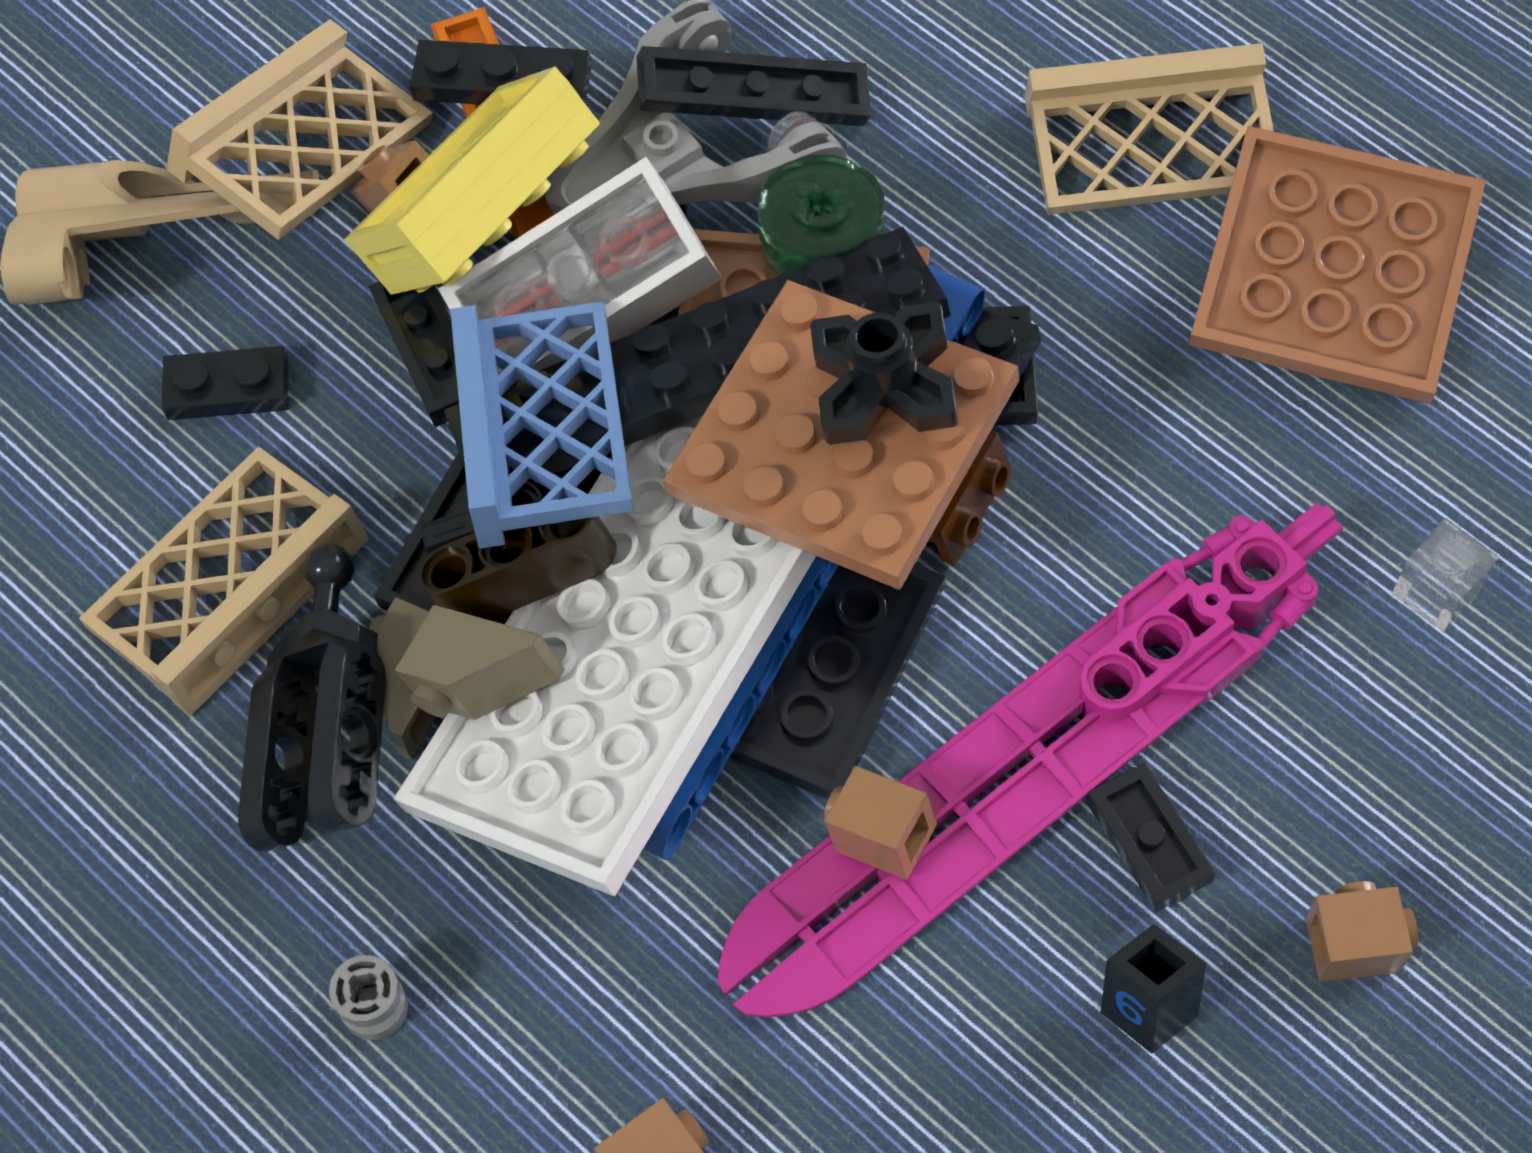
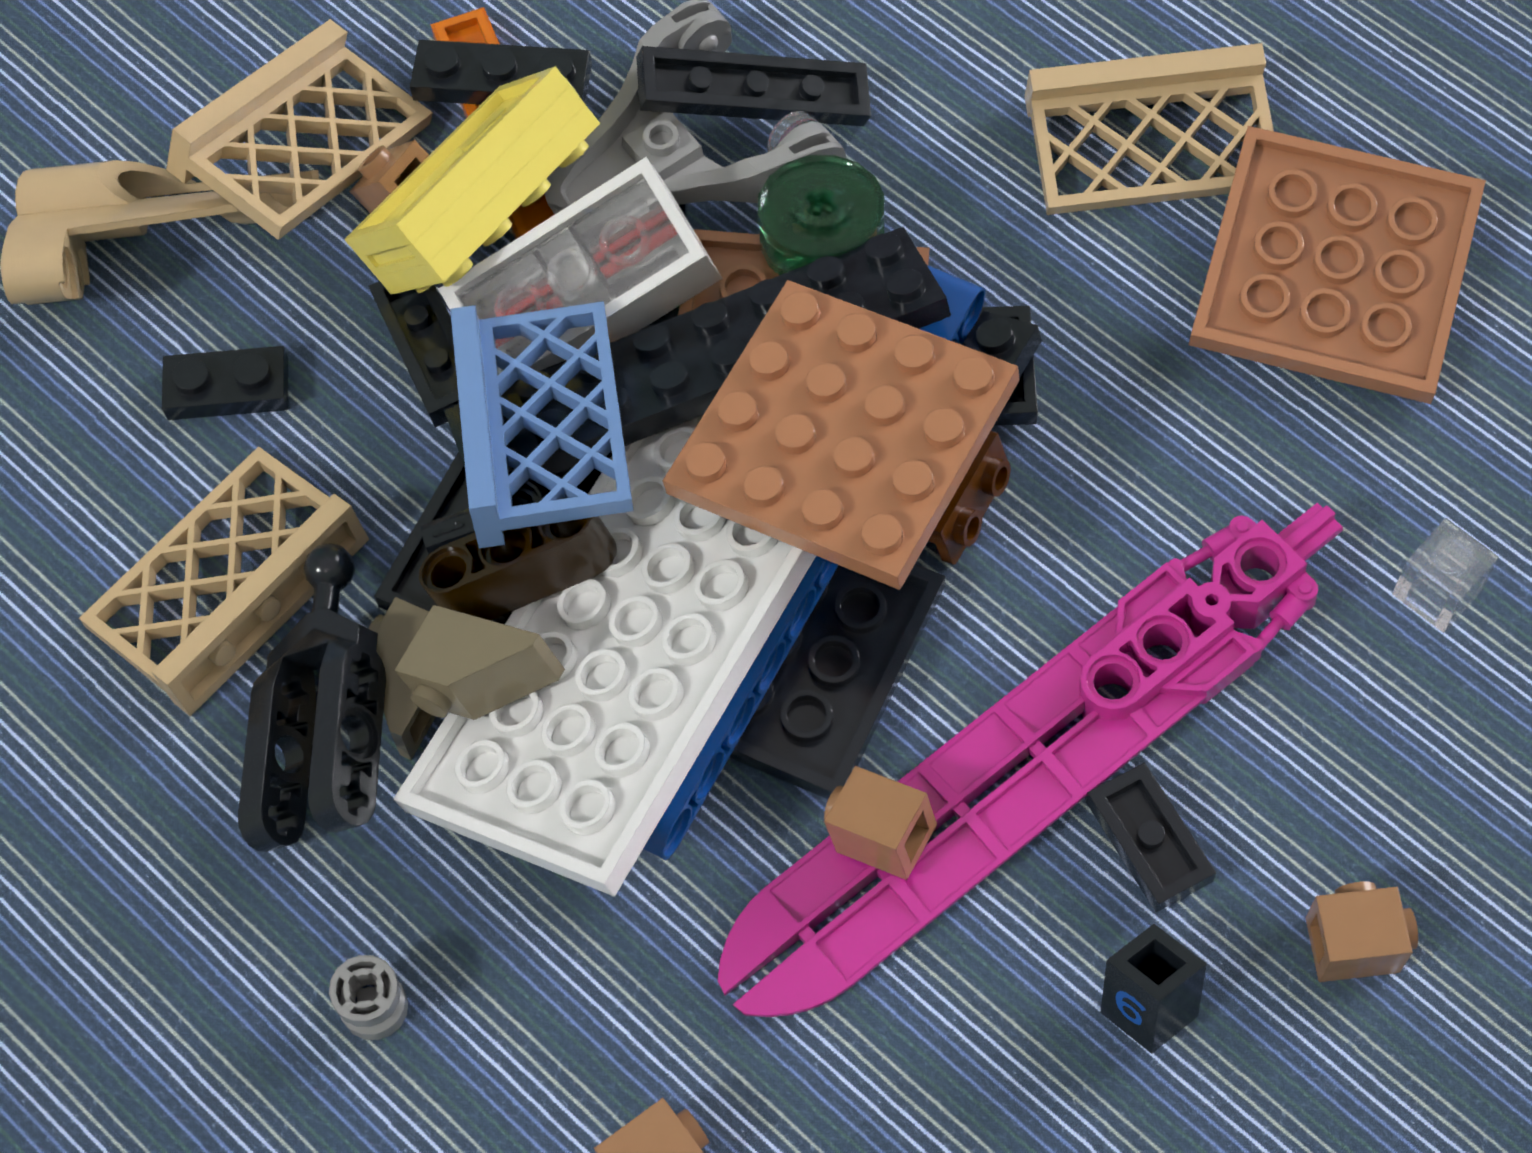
black plant [810,302,958,445] -> none

